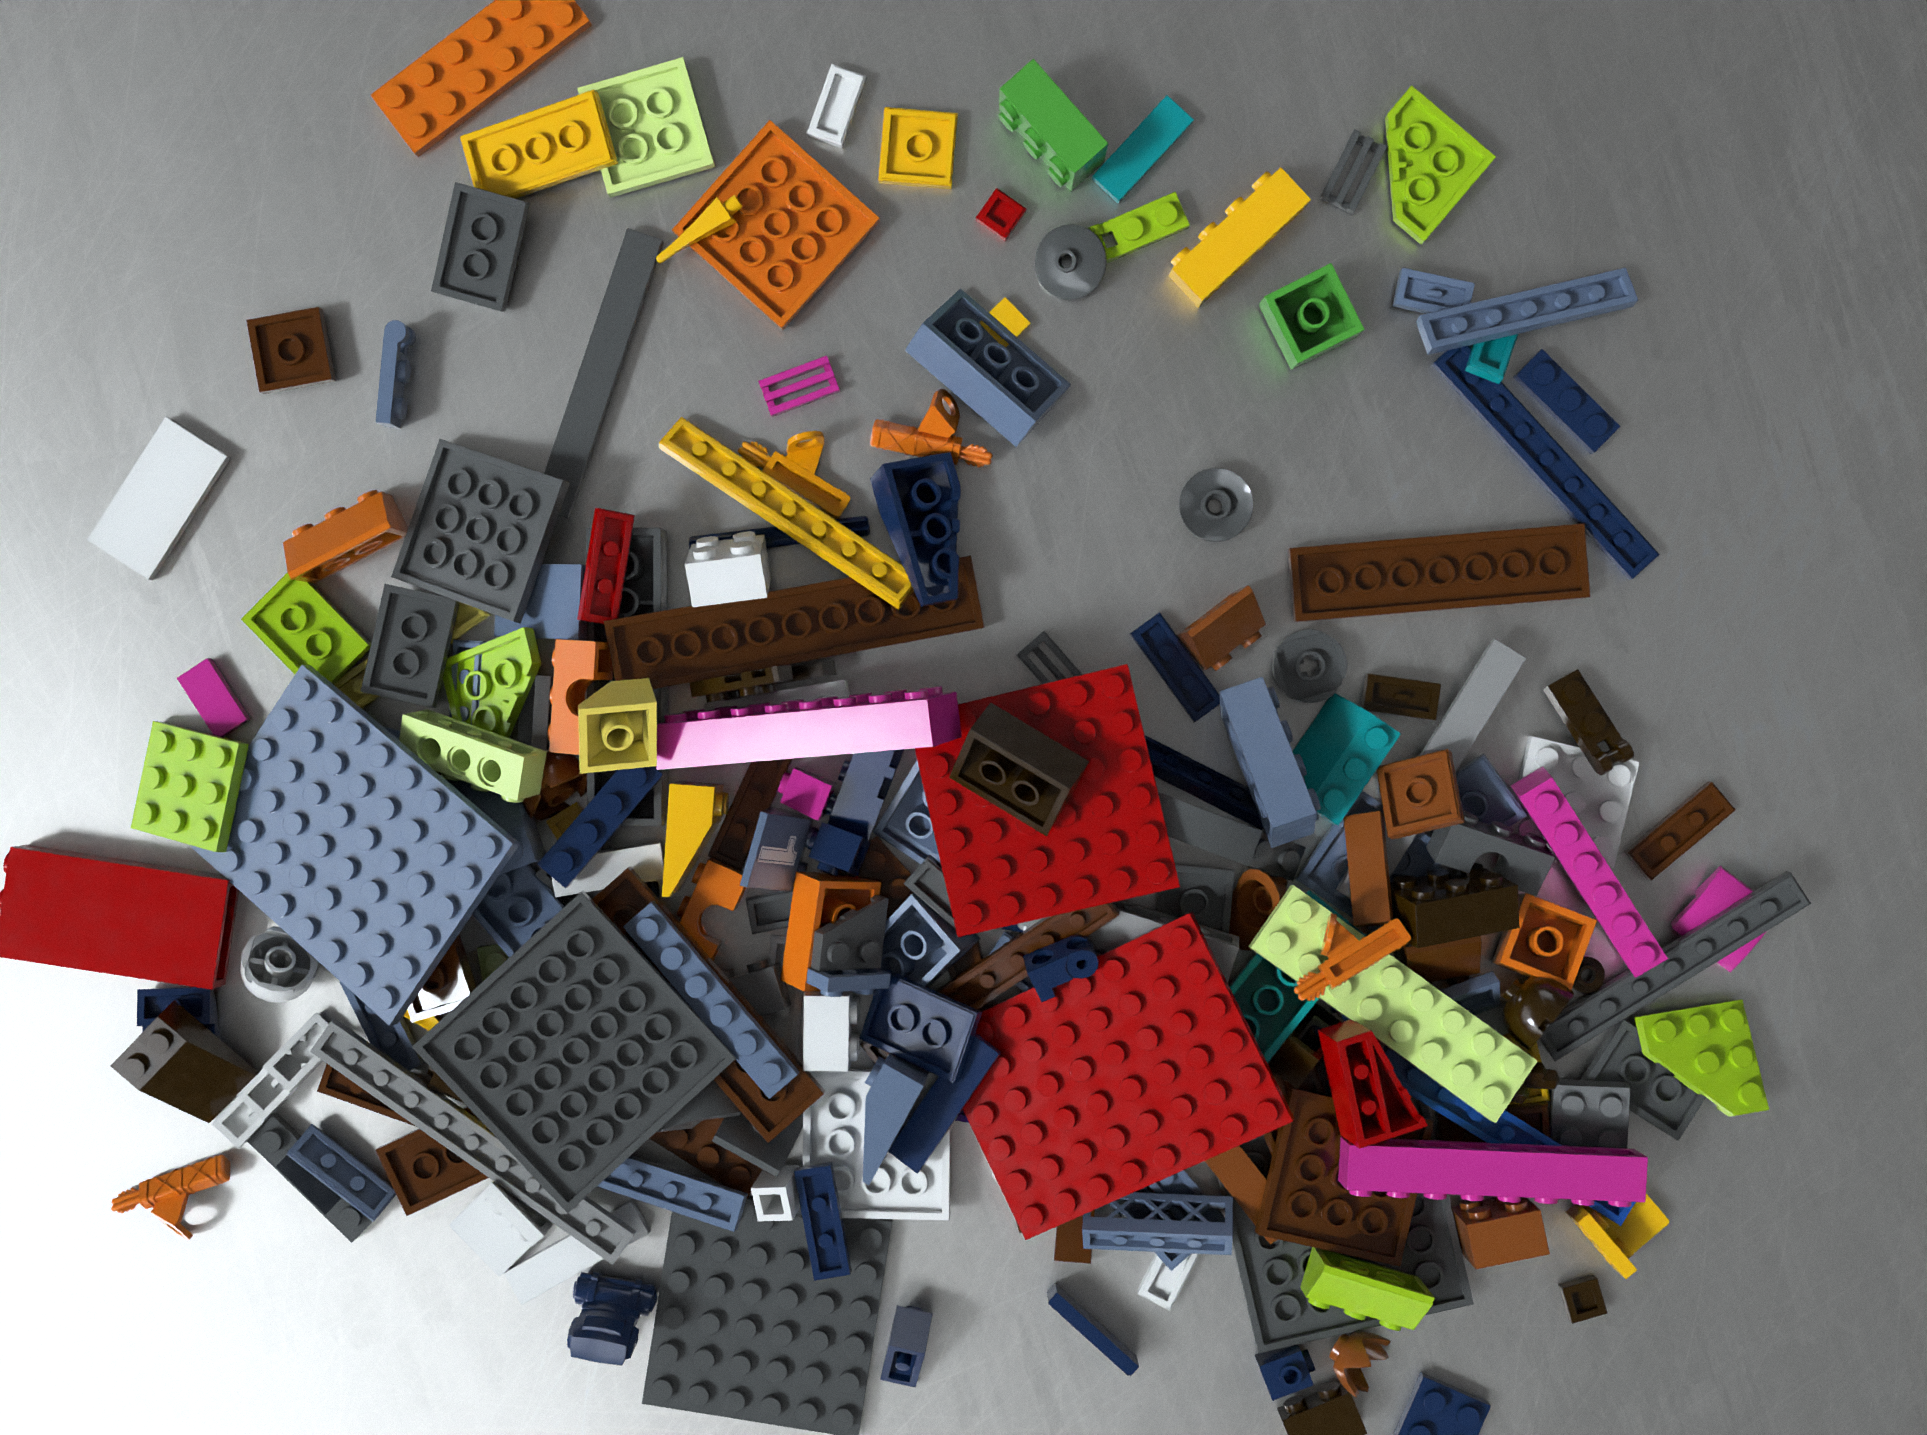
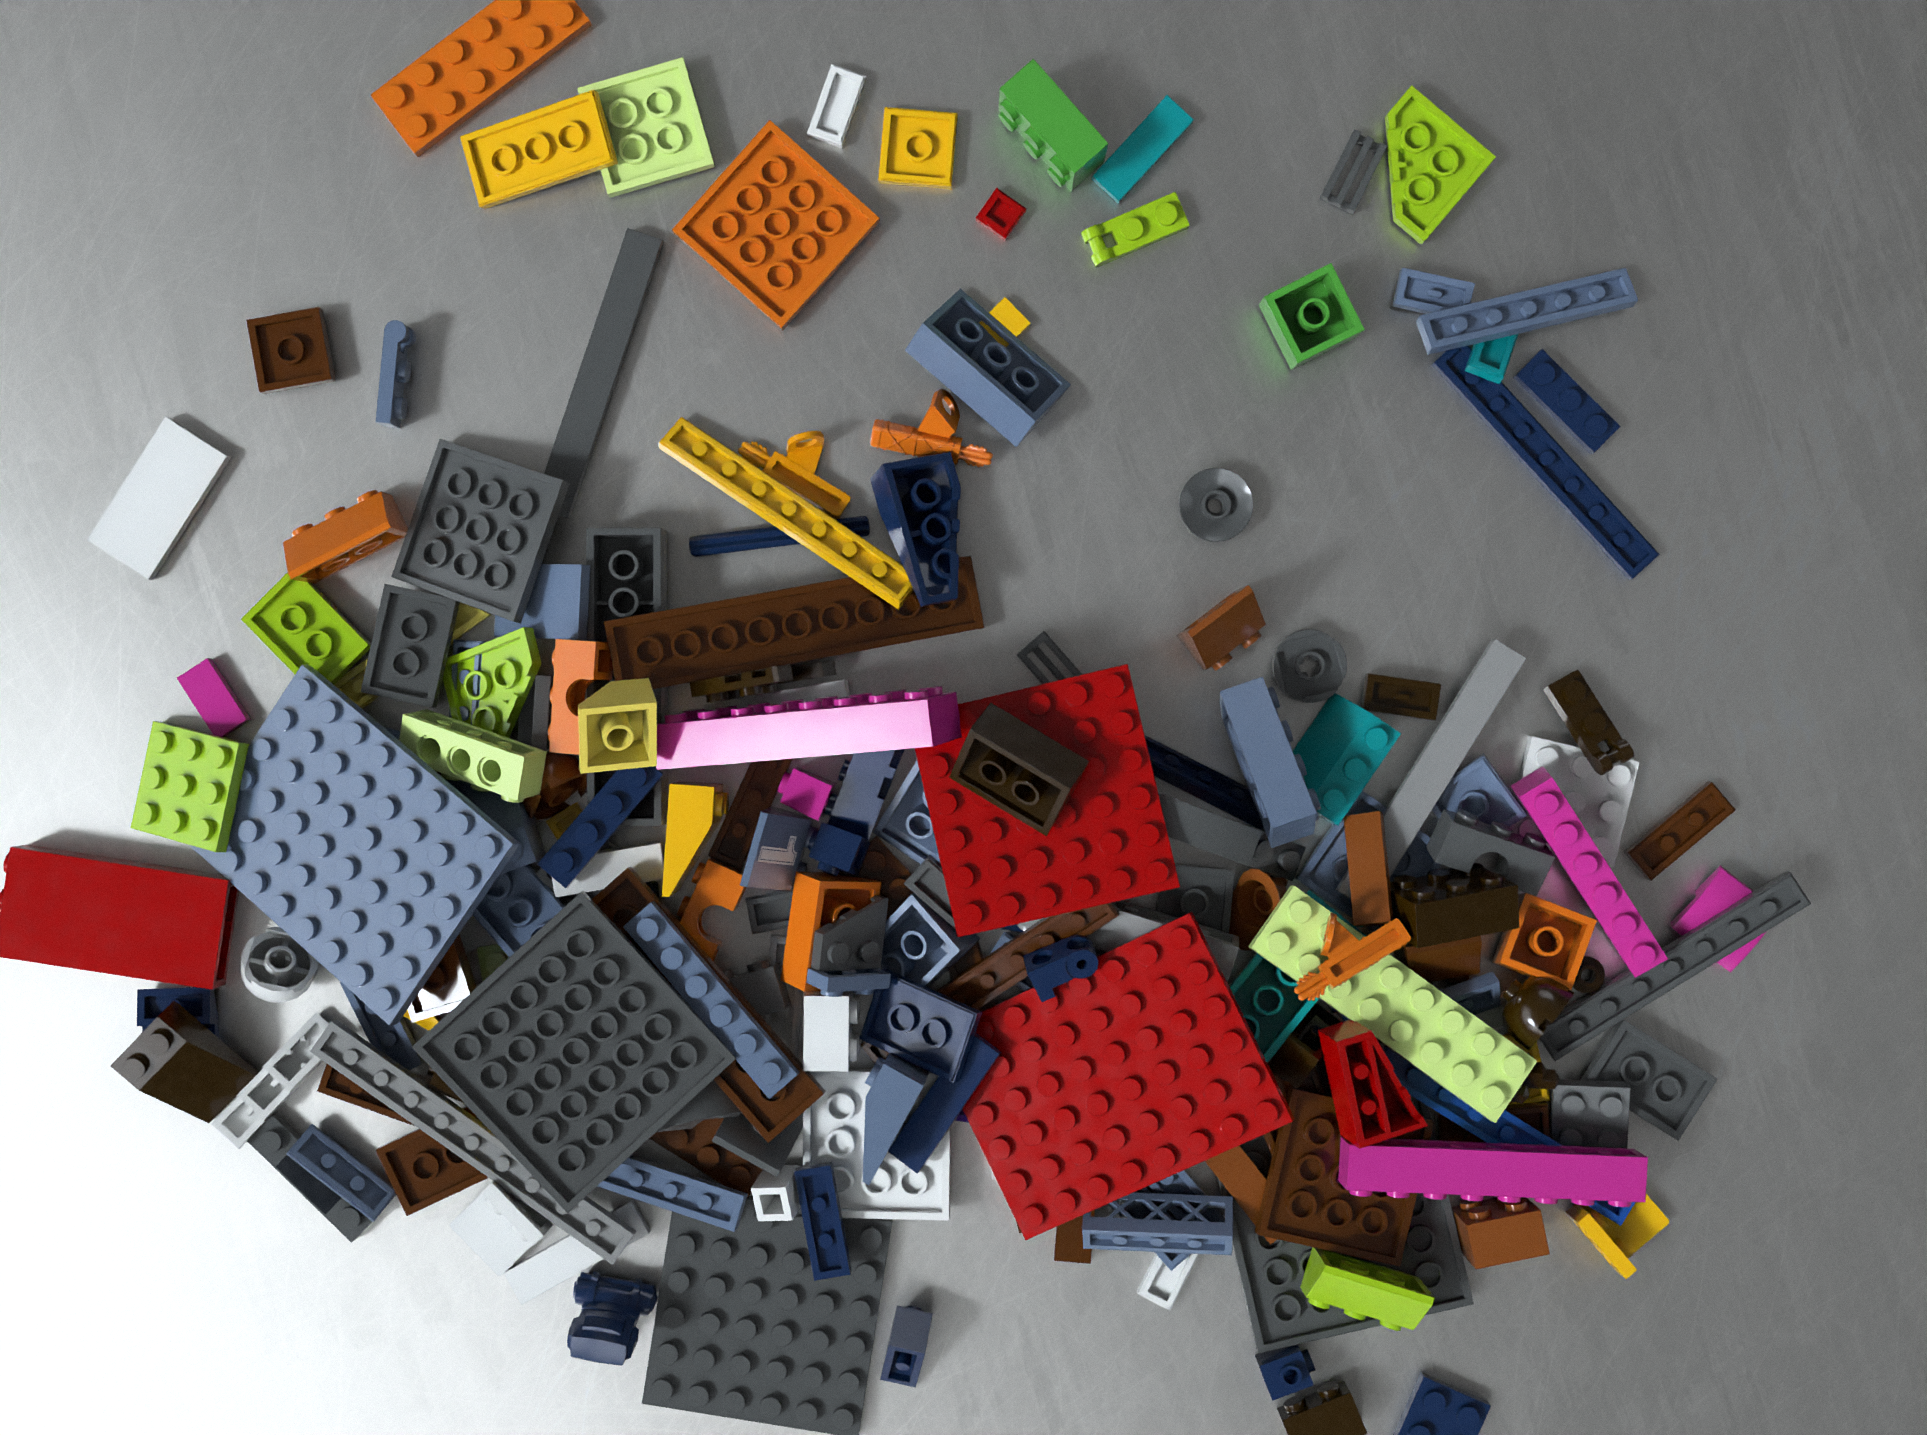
orange piece [111,1155,230,1240] -> none
dark grey plate [431,182,530,312] -> none
red tile [577,508,635,624] -> none
yellow piece [656,195,743,263] -> none
white brick [685,531,771,607] -> none
dark pink tile [758,356,840,417] -> none
dark grey dish [1035,224,1107,300] -> none
dark blue tile [1047,1282,1139,1376] -> none
dark blue tile [1130,612,1220,723] -> none
yellow brick [1169,167,1311,308] -> none
reddish brown plate [1288,523,1590,622] -> none
dark orange piece [1329,1332,1391,1398] -> none
dark orange tile [1377,749,1465,840] -> none
dark brown tile [1558,1275,1608,1324] -> none
lime plate [1635,999,1769,1117] -> none

